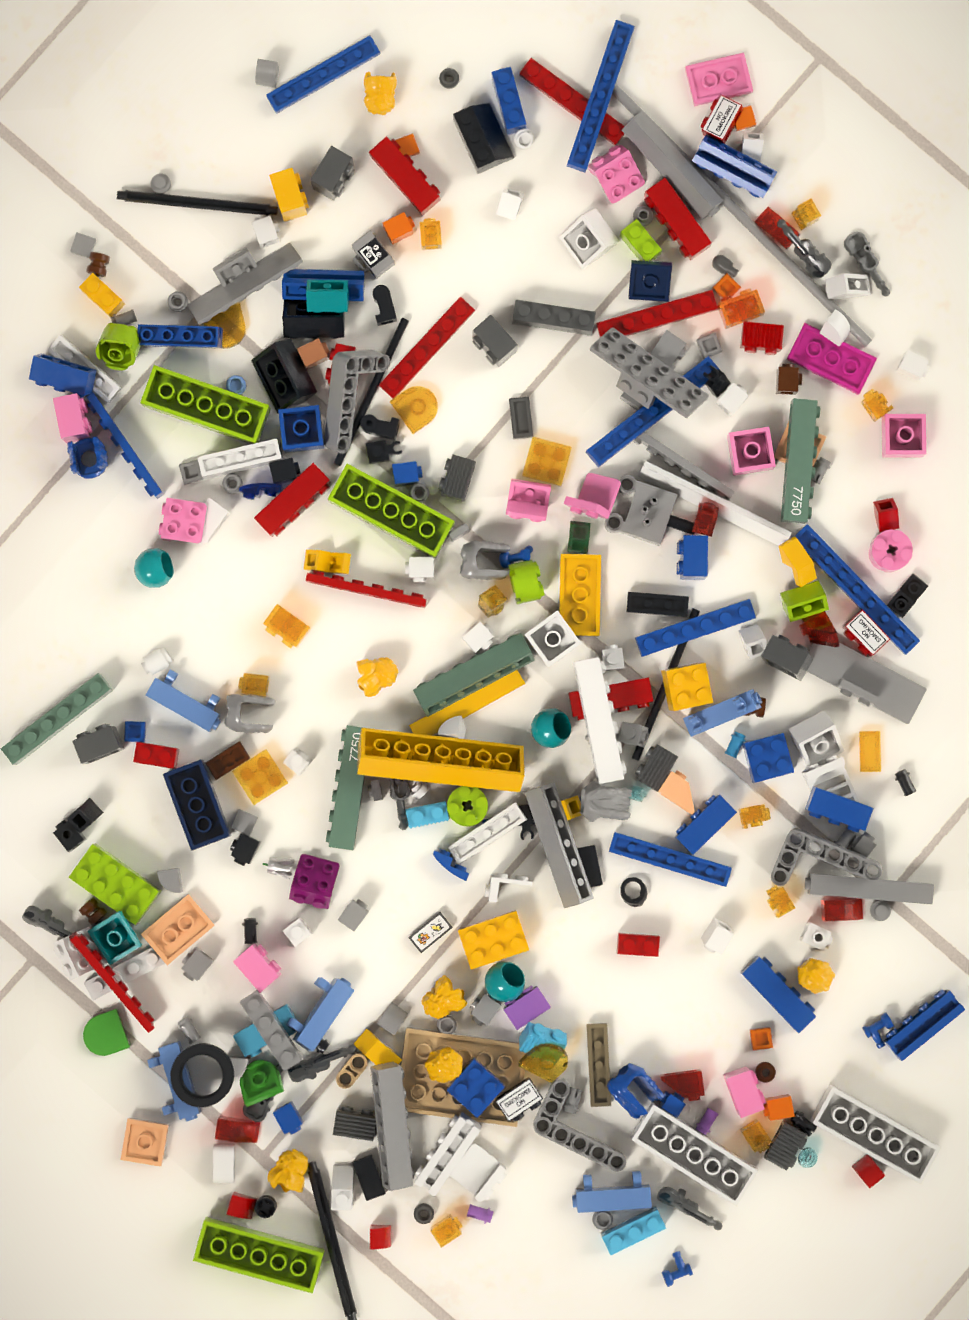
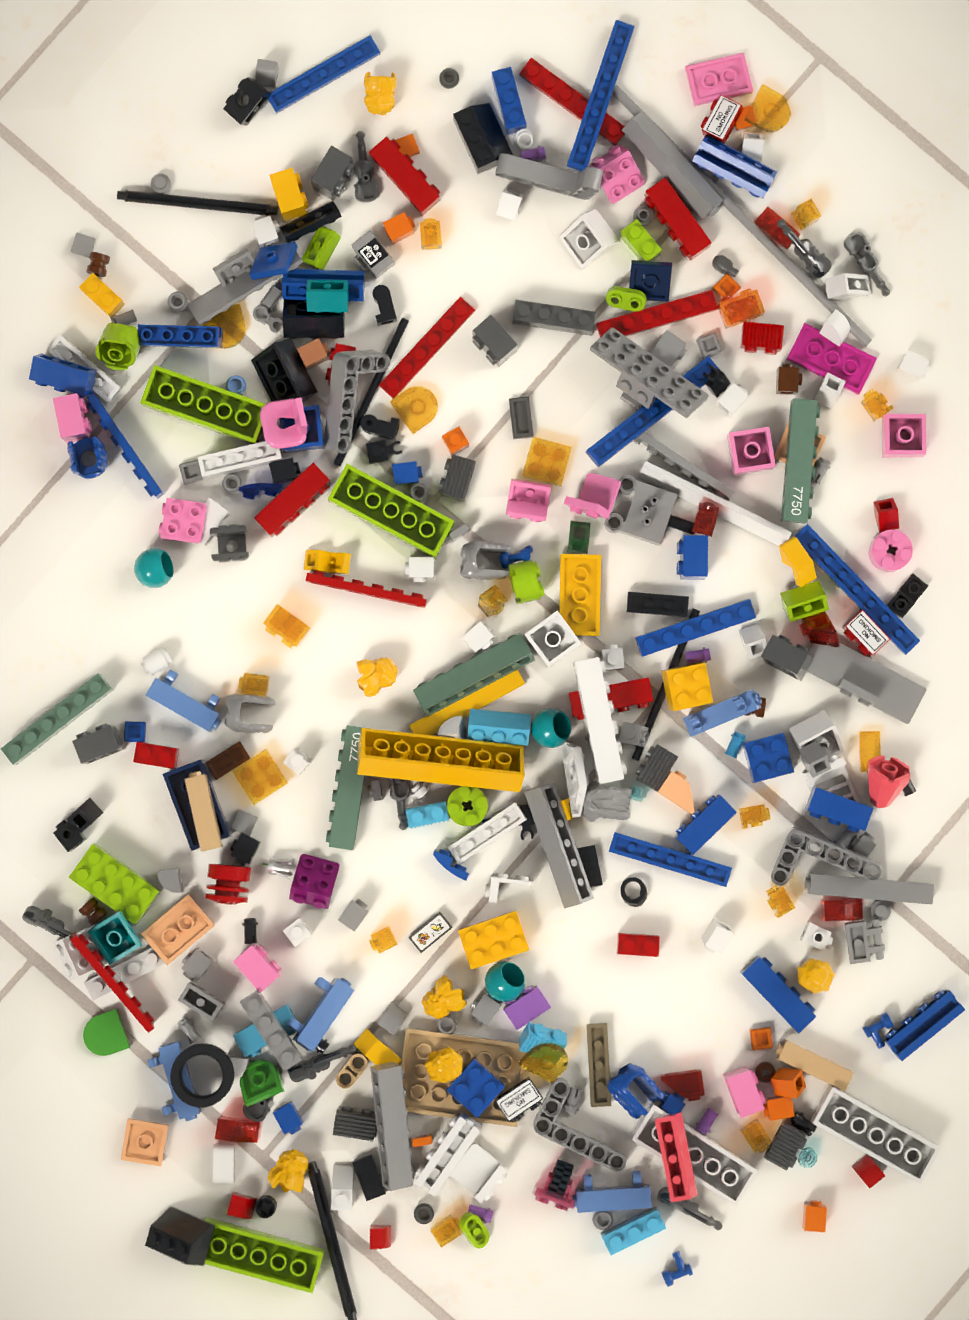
none -> black slope [145,1207,215,1266]
none -> light grey brick [178,981,225,1022]
none -> tan brick [185,771,223,852]
none -> red wheel [205,863,251,905]
none -> dark grey piece [210,524,249,562]
none -> black brick [223,77,271,126]
none -> blue plate [249,241,298,280]
none -> light grey bar [253,285,283,334]
none -> bright pink piece [260,398,307,449]
none -> black plate [279,201,342,243]
none -> lime slope [302,226,341,270]
none -> dark grey piece [353,131,379,203]
none -> clear yellow brick [369,925,398,954]
none -> orange tile [411,1133,433,1147]
none -> orange brick [442,426,469,456]
none -> lime plate [459,1212,490,1249]
none -> medium azure brick [467,709,531,746]
none -> light grey beam [495,154,603,200]
none -> medium lavender pin [520,145,546,162]
none -> plate [532,1159,576,1211]
none -> white wing [561,742,589,818]
none -> lime plate [606,286,647,312]
none -> coral brick [655,1113,698,1202]
none -> medium lavender pin [685,647,711,664]
none -> clear yellow tile [744,84,791,132]
none -> orange brick [771,1068,806,1098]
none -> tan brick [775,1039,854,1091]
none -> light grey brick [798,741,831,778]
none -> orange brick [802,1200,827,1232]
none -> white brick [813,372,846,409]
none -> light grey plate [844,918,885,964]
none -> coral cone [867,755,911,808]

